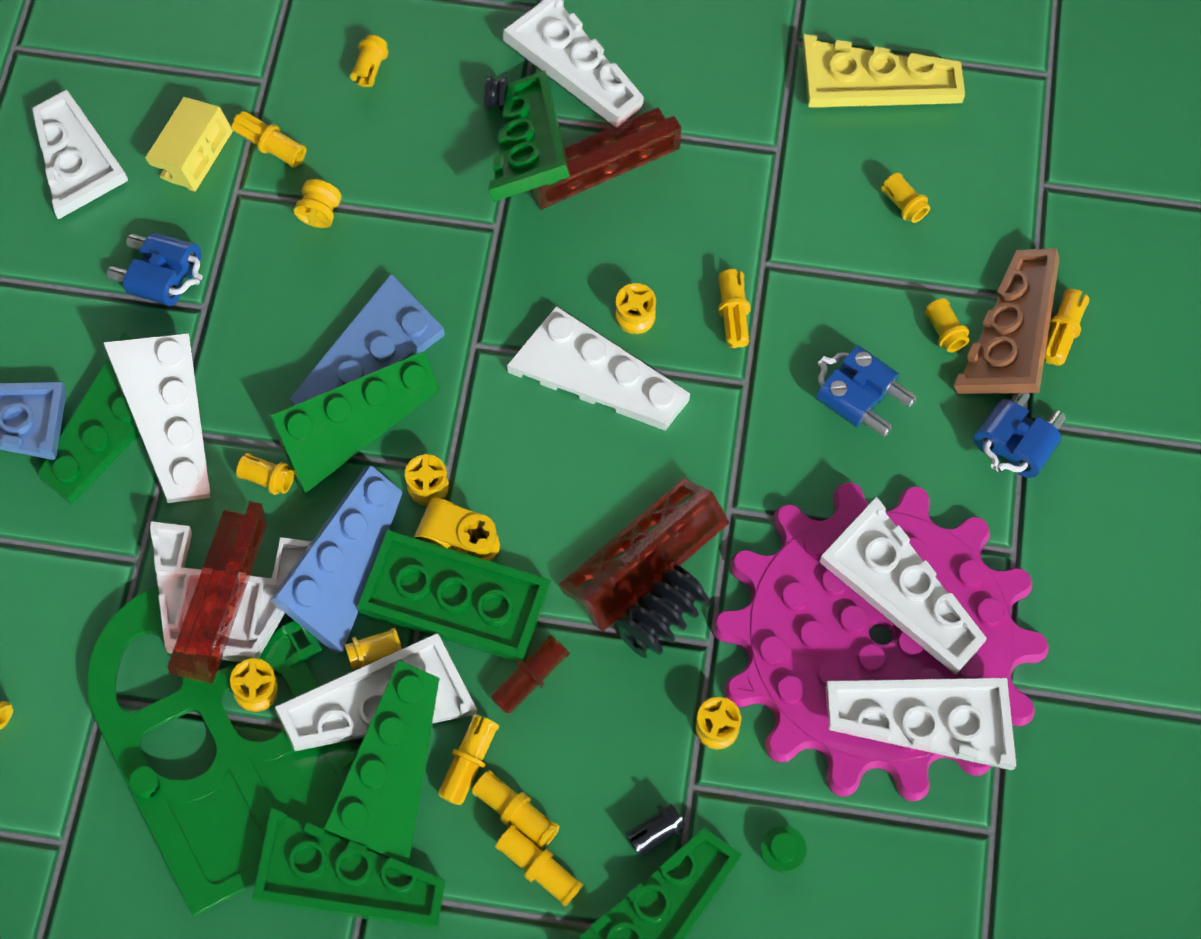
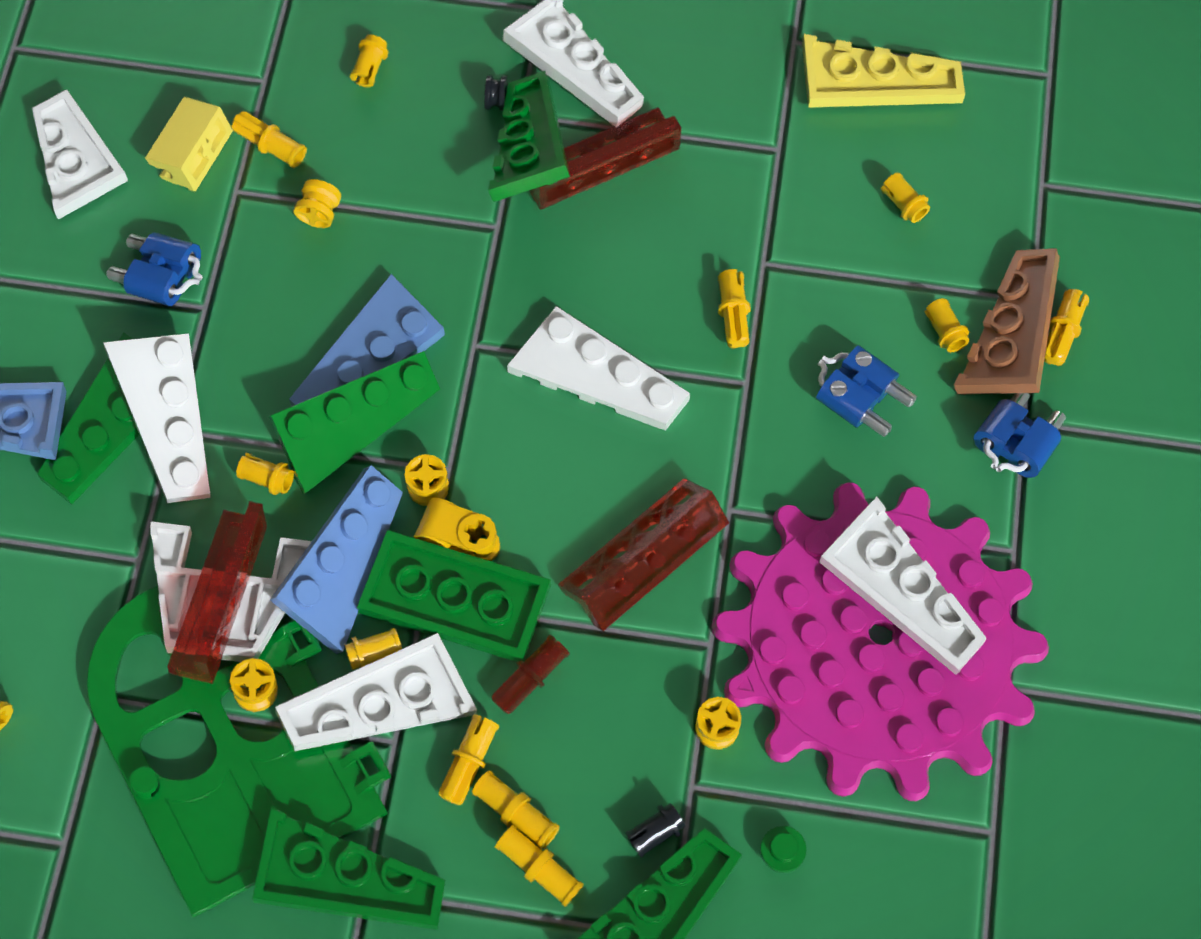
green wing [324,660,440,865] -> none
black piece [614,565,711,658] -> none
yellow wheel [615,283,656,334] -> none
white wing [825,678,1016,770] -> none

